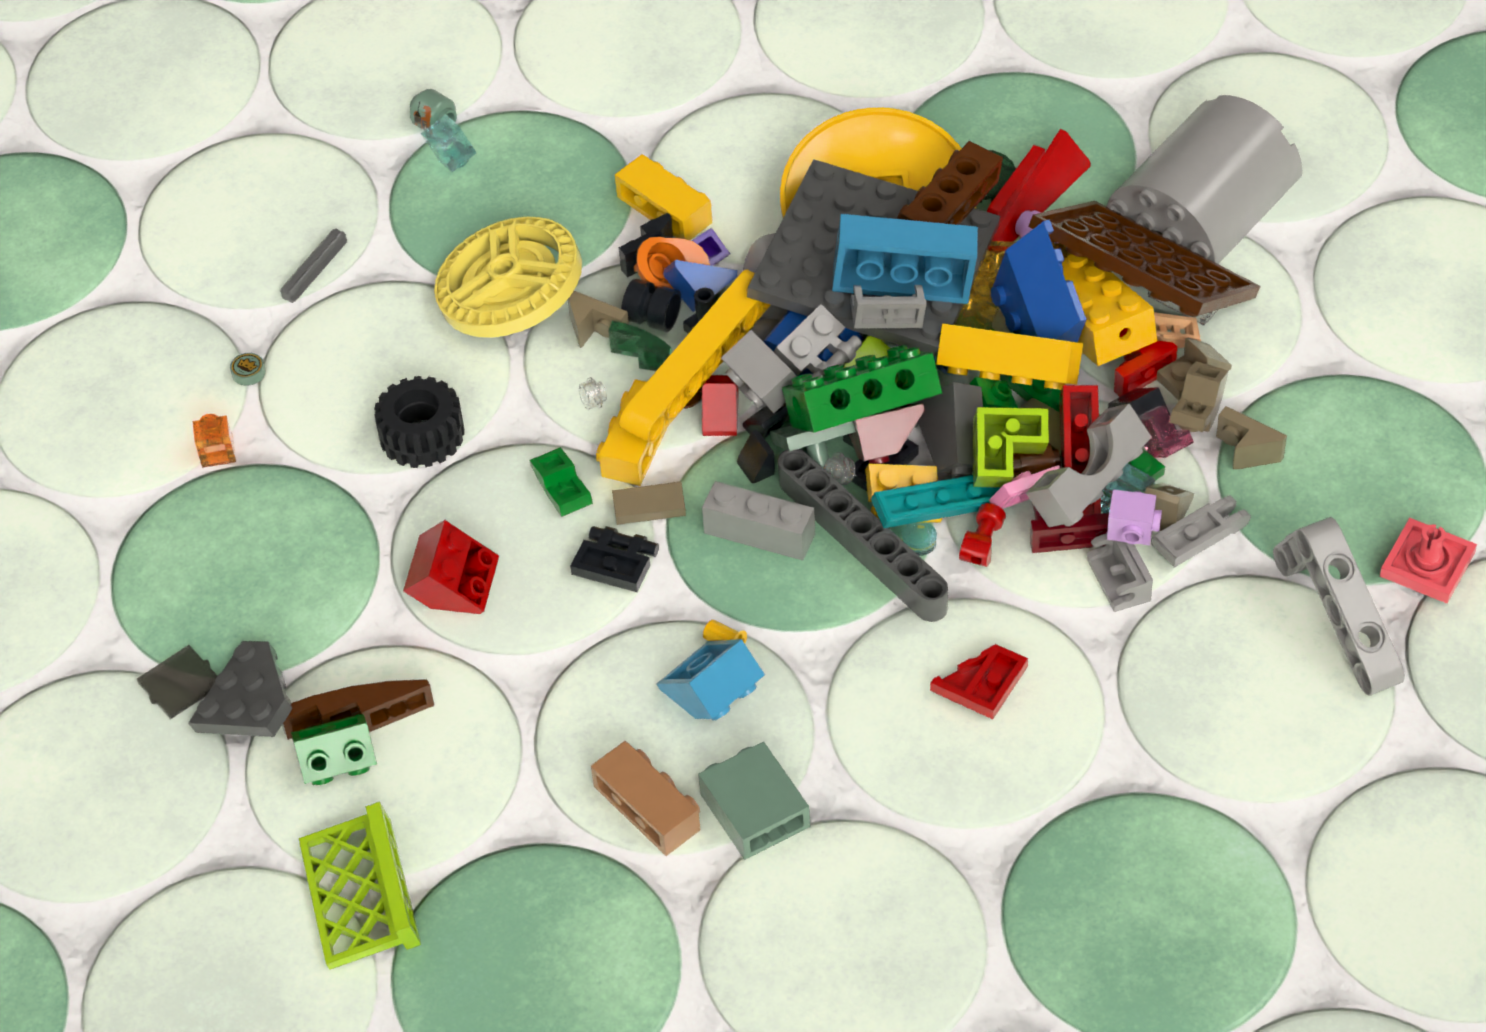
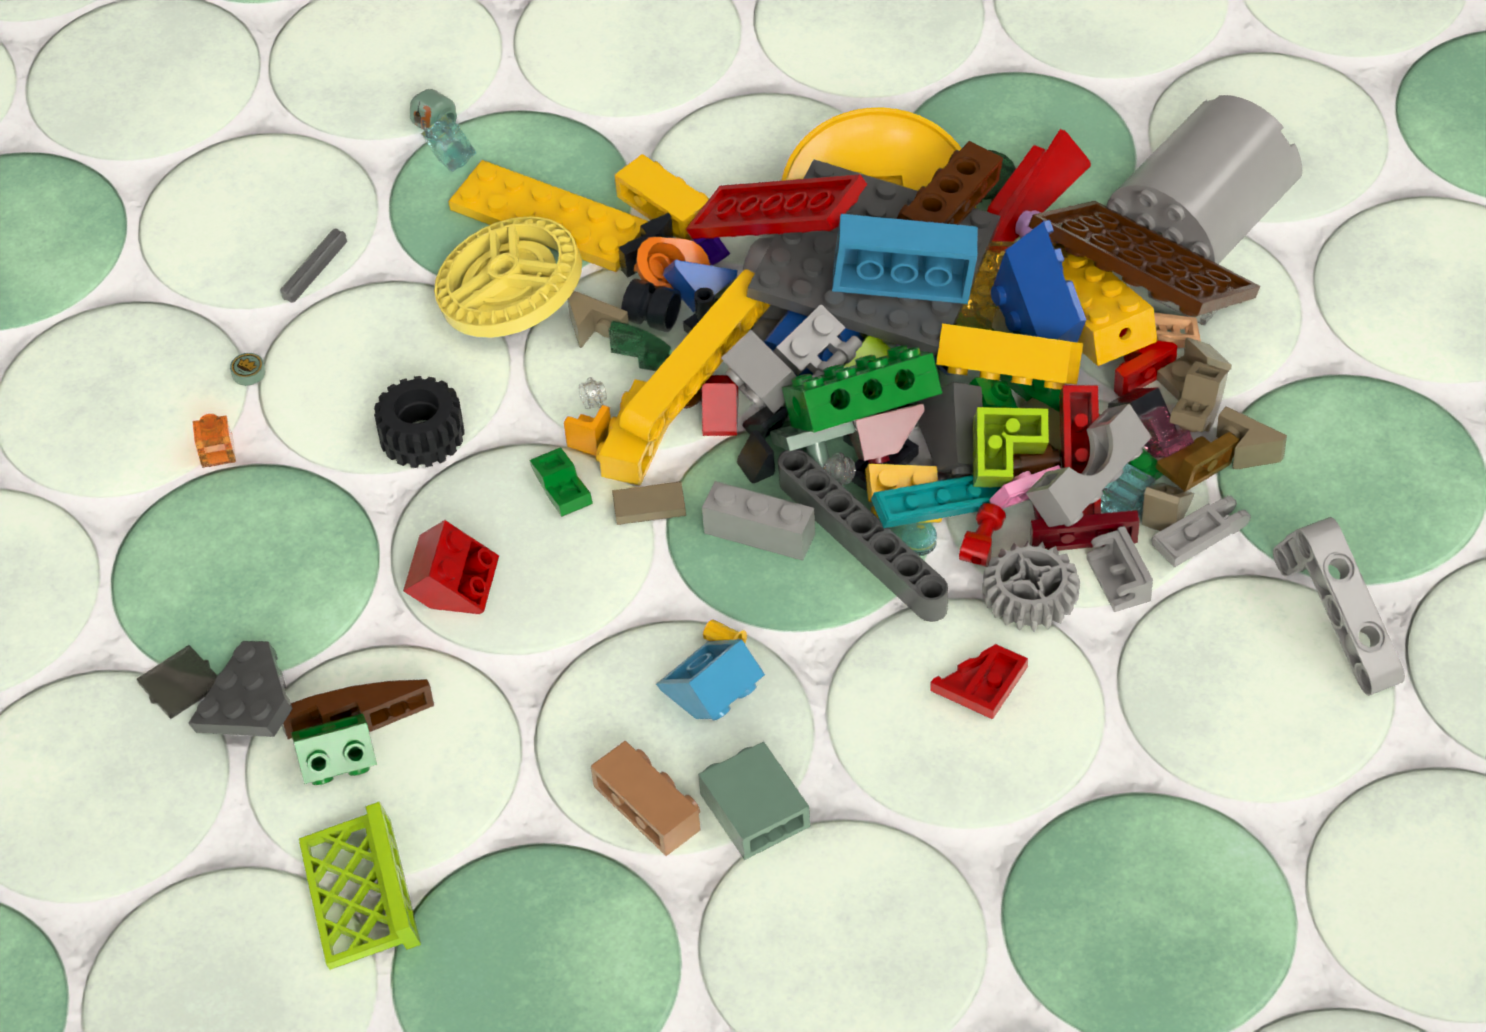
black plate [570,526,659,592] -> none
light grey hinge [850,285,926,328] -> none
lavender brick [1107,490,1162,545] -> none
coral plate [1380,518,1477,604] -> none
none -> yellow plate [448,160,648,272]
none -> light orange panel [564,405,611,456]
none -> red plate [686,174,867,239]
none -> light grey gear [982,541,1080,632]
none -> pearl gold panel [1156,432,1240,492]

